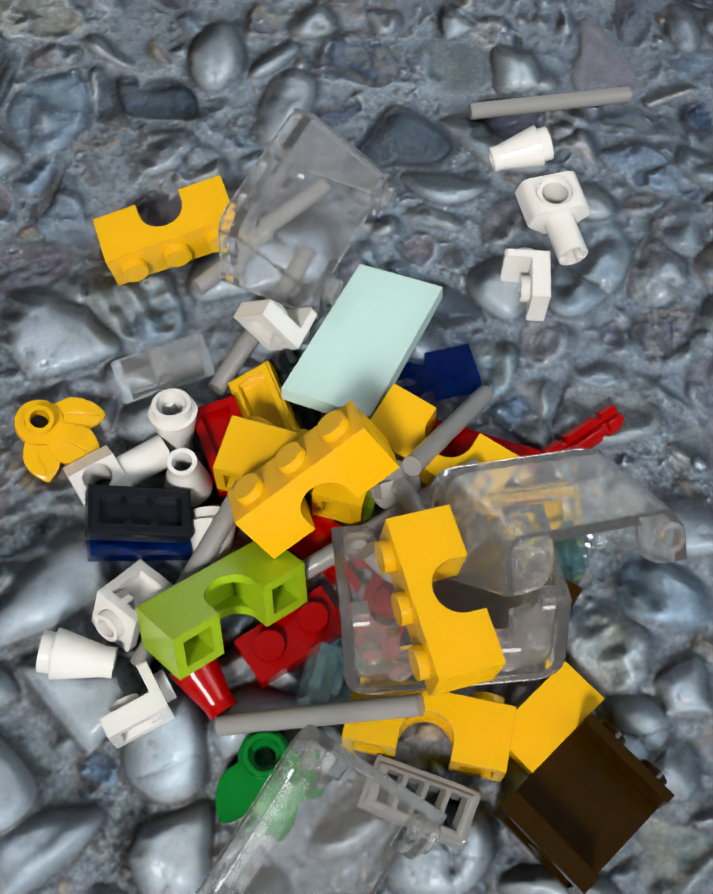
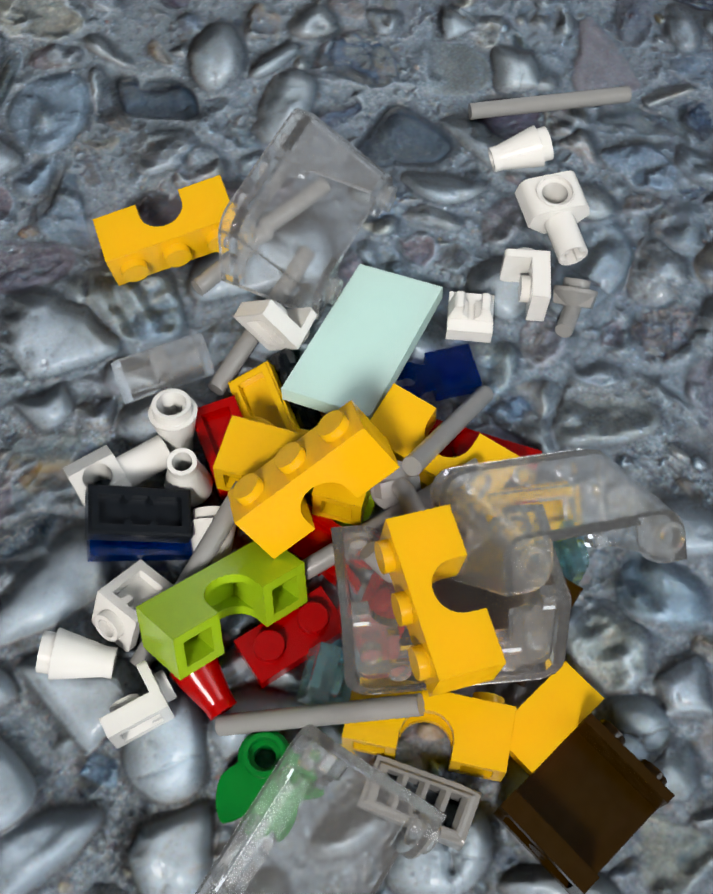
yellow plate [14,397,106,483] -> none
red axle [540,404,624,472] -> none
none -> white tile [445,291,494,343]
none -> light grey plate [553,277,598,338]

